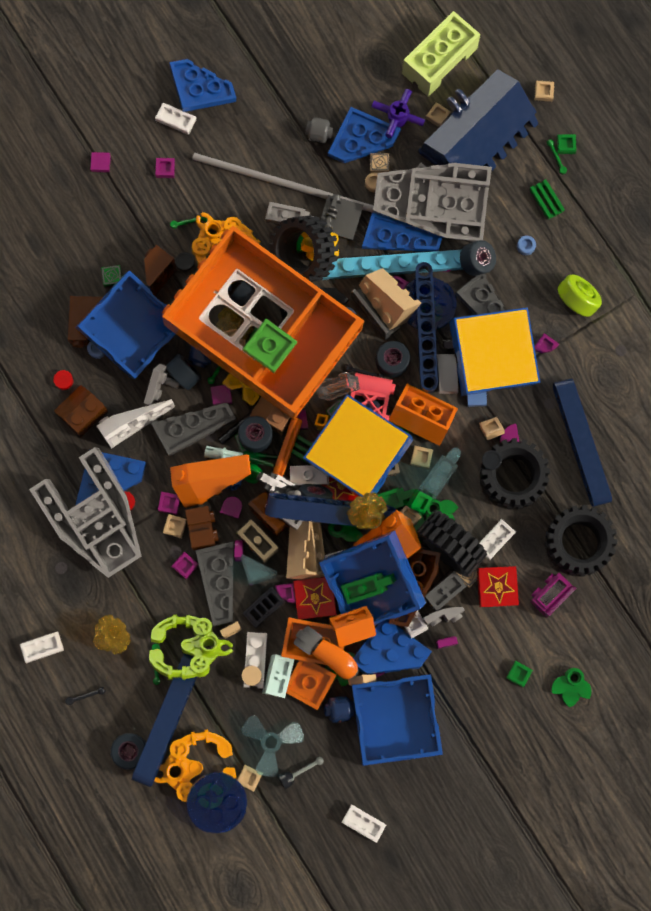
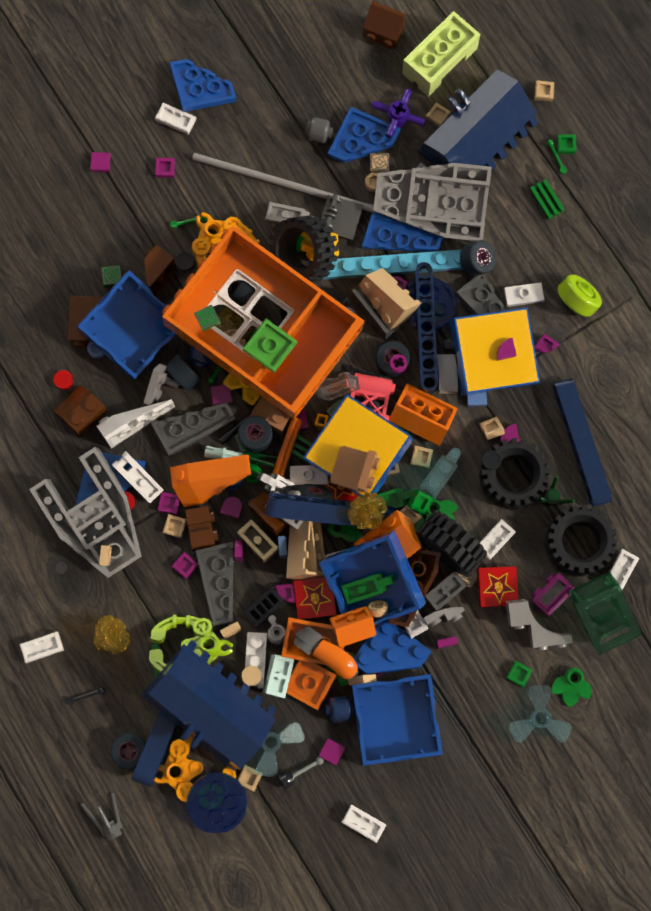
clear light blue slope [241,554,278,586] -> none
medium blue tile [517,236,536,255] -> none
none -> dark grey plant [80,793,123,841]
none -> tan tile [99,545,112,566]
none -> white plate [112,451,163,503]
none -> dark blue piece [141,640,276,771]
none -> tile [194,304,221,332]
none -> light grey piece [267,615,286,645]
none -> medium blue tile [278,536,287,558]
none -> magenta tile [319,738,345,765]
none -> medium nougat bracket [330,446,380,493]
none -> reddish brown slope [363,1,406,50]
none -> tan tile [368,600,388,617]
none -> magenta bush [390,354,407,373]
none -> magenta tile [497,337,517,361]
none -> white plate [504,283,544,307]
none -> light grey arch [505,599,572,650]
none -> clear light blue piece [509,685,572,743]
none -> dark green plant [540,475,575,506]
none -> clear green piece [567,572,642,655]
none -> white plate [603,549,639,592]

